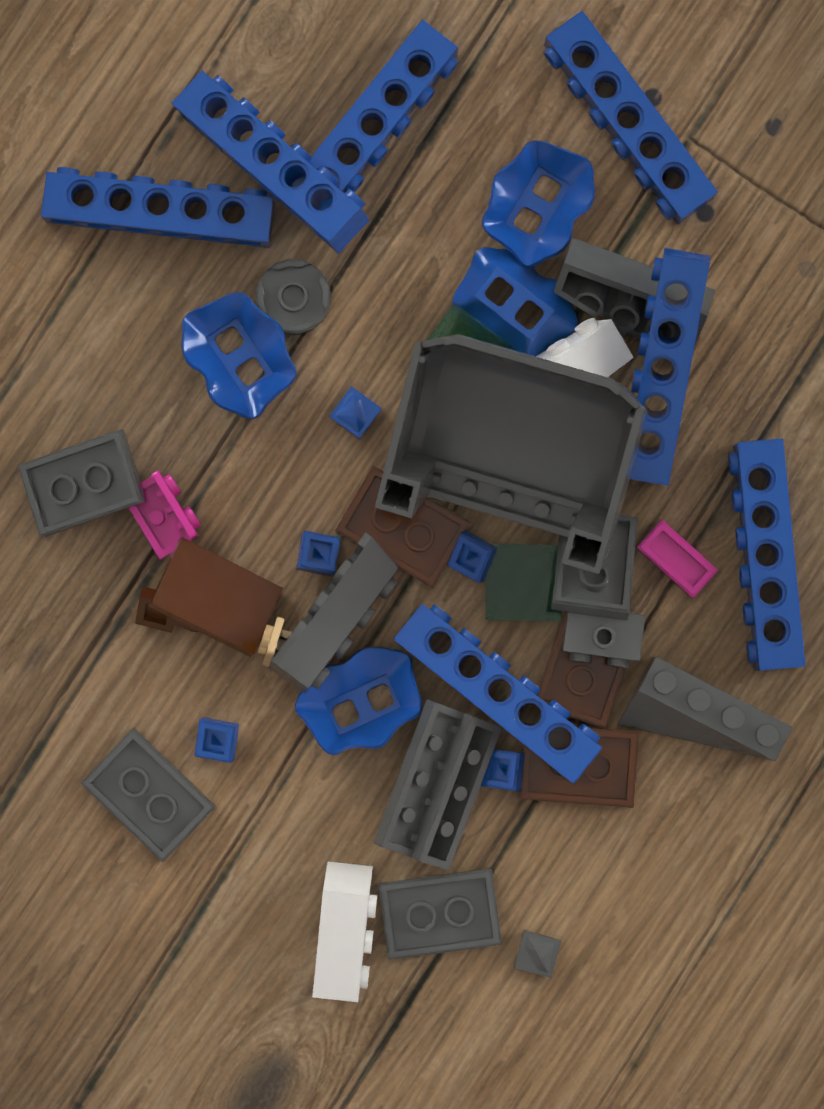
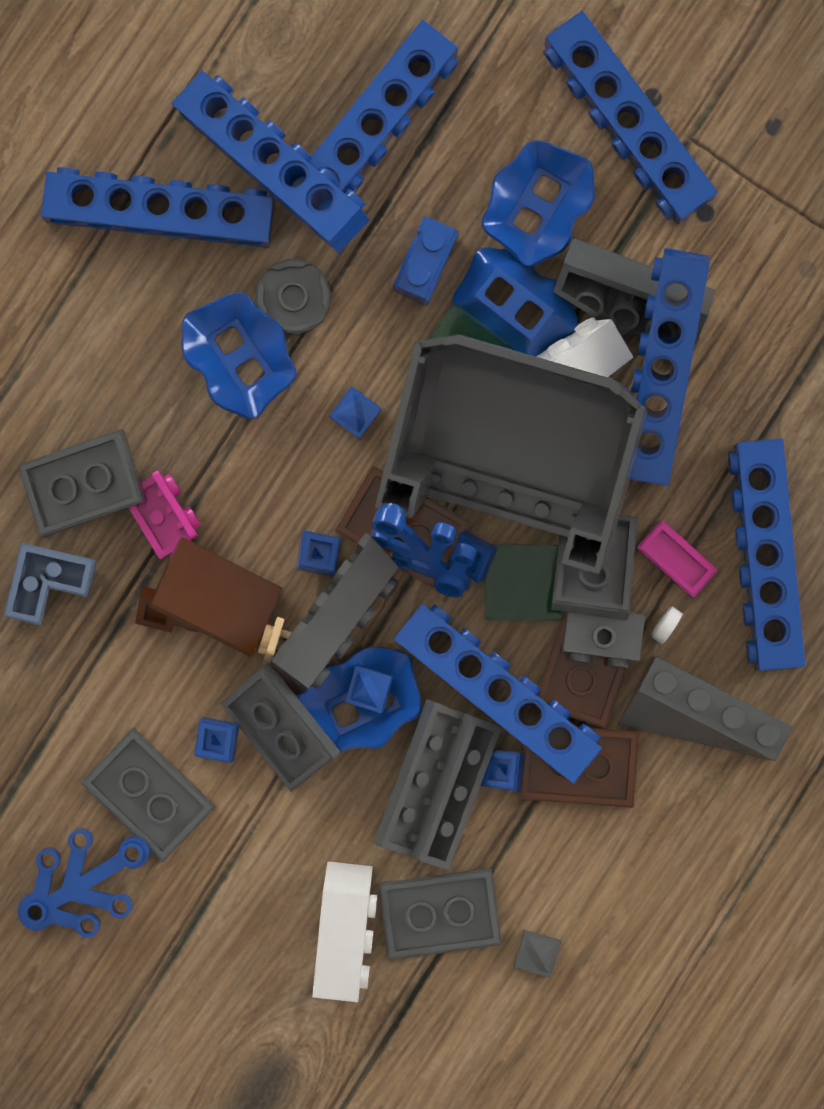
none -> sand blue brick [3,543,97,626]
none -> blue plant [18,828,151,938]
none -> dark grey tile [220,662,341,792]
none -> blue tile [345,665,394,713]
none -> blue plant [370,503,477,598]
none -> blue brick [393,216,459,306]
none -> white tile [650,606,683,645]

